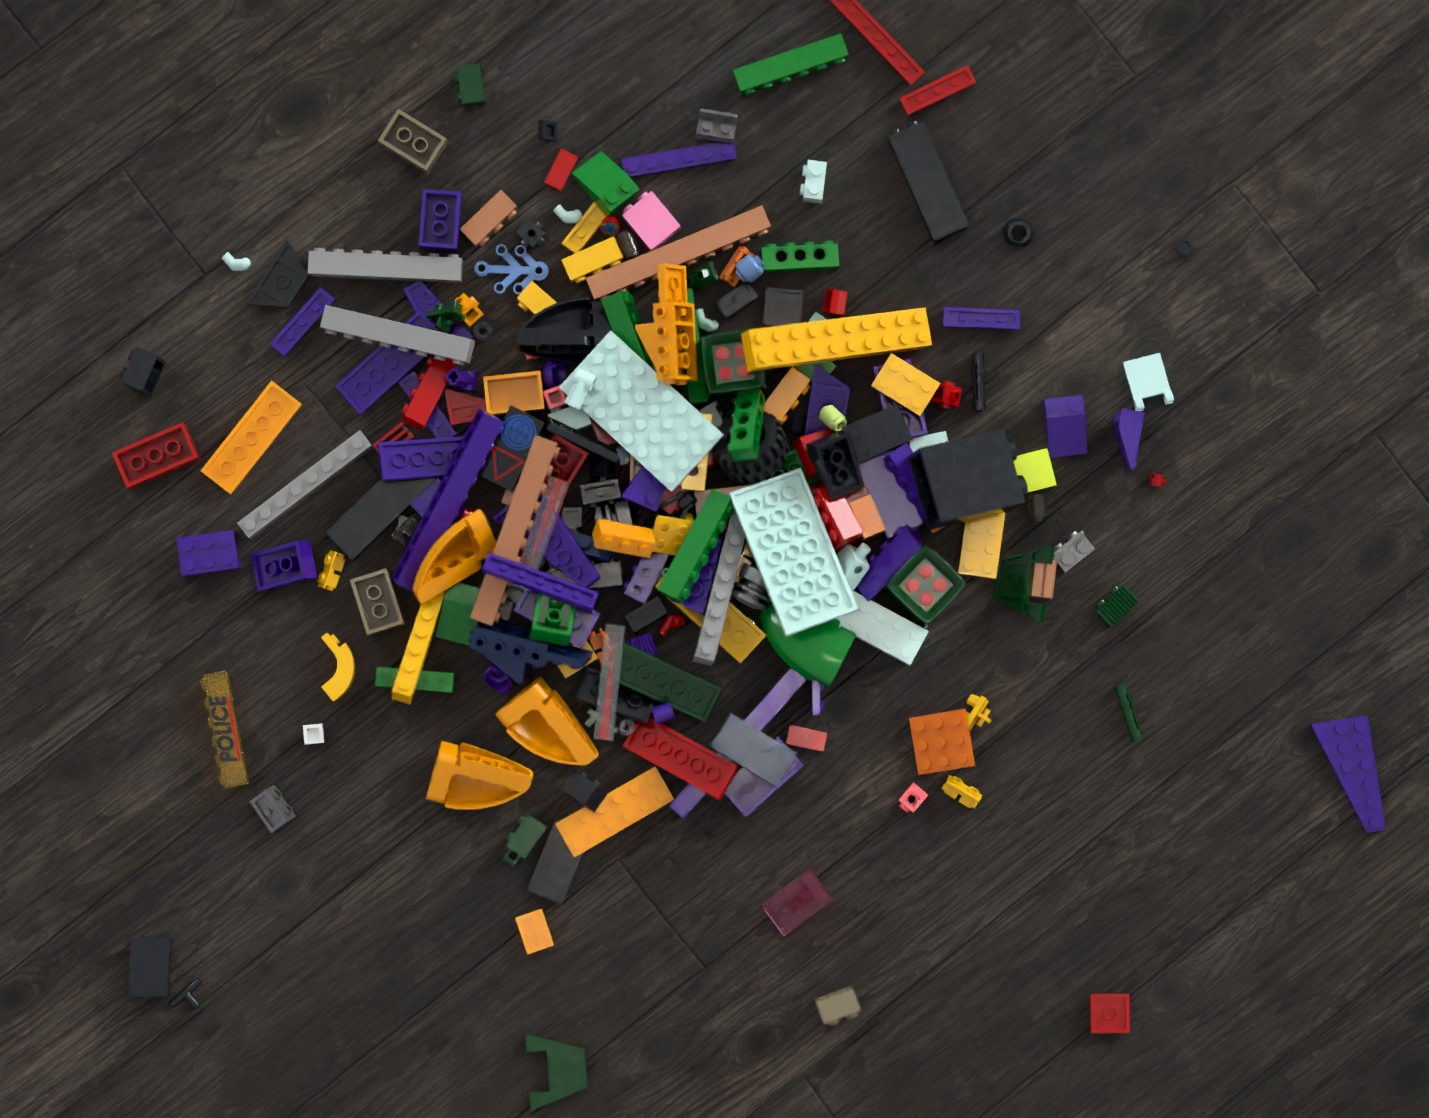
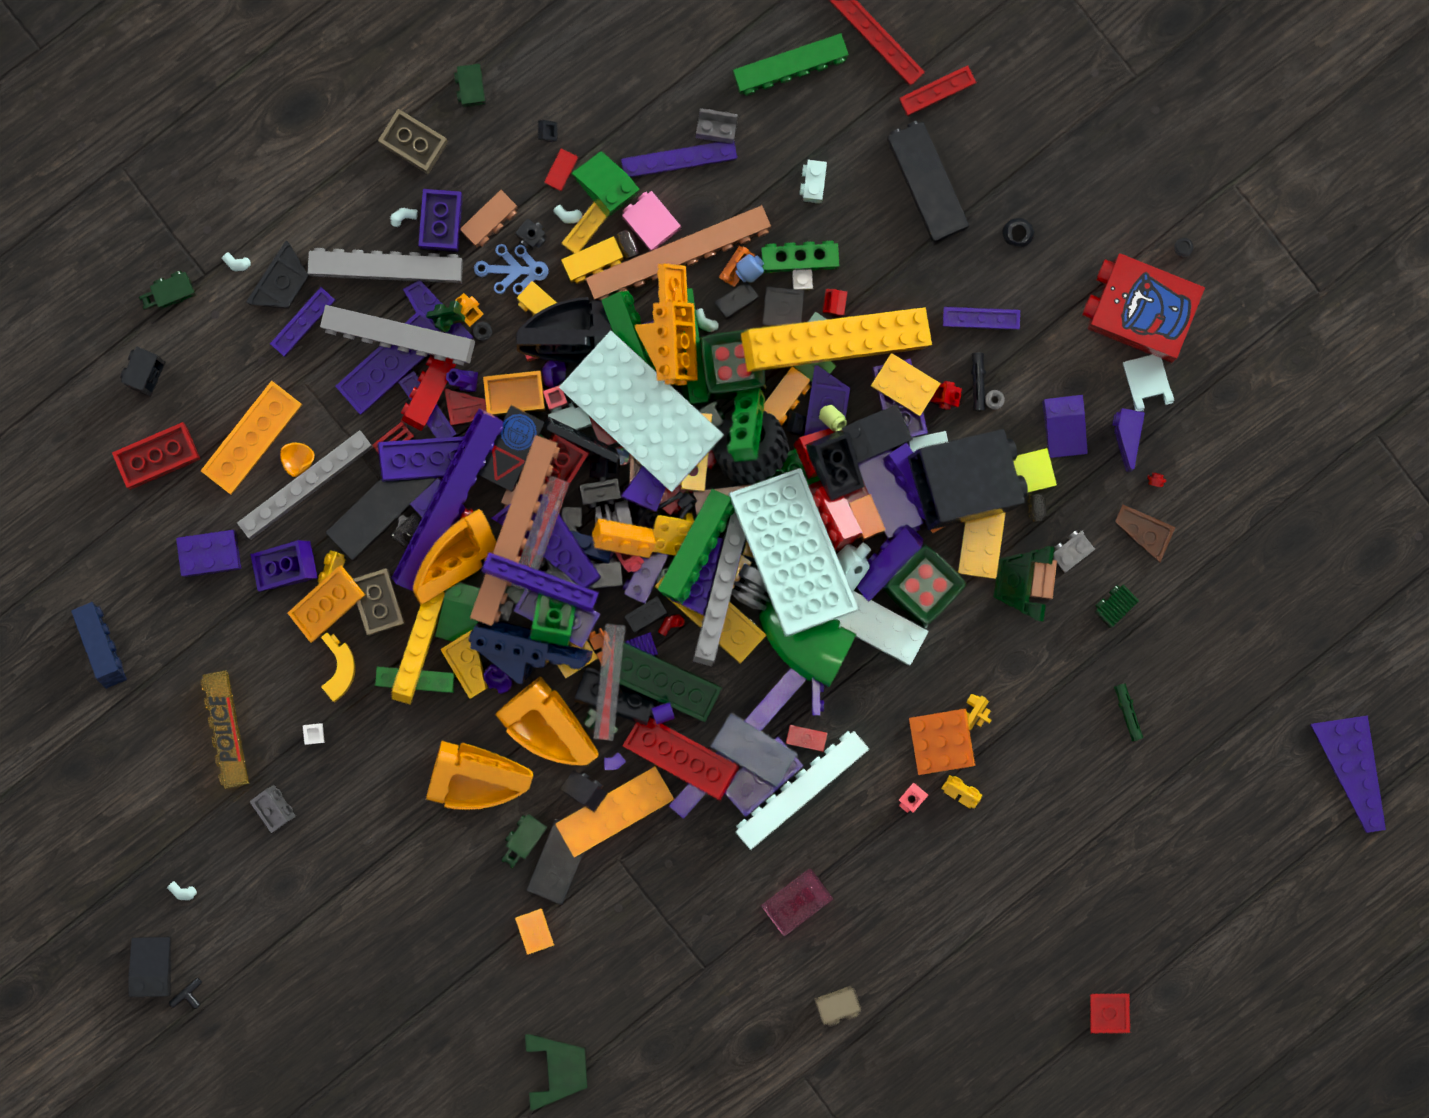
light aqua piece [565,368,597,410] -> none
tile [601,217,620,236] -> none
clear hinge [619,719,635,736] -> none
dark green hips [686,261,719,292] -> none
none -> dark blue wedge [71,602,127,689]
none -> dark green brick [139,271,196,310]
none -> light aqua arm [167,881,197,900]
none -> light orange helmet [280,443,315,477]
none -> light orange tile [287,565,365,643]
none -> light aqua arm [390,208,418,227]
none -> yellow wing [440,630,487,699]
none -> dark purple piece [604,753,626,770]
none -> coral brick [615,552,644,573]
none -> light aqua brick [735,731,869,849]
none -> white plate [792,269,813,290]
none -> flat silver plate [985,390,1005,409]
none -> red brick [1082,253,1205,363]
none -> reddish brown wing [1114,504,1176,563]

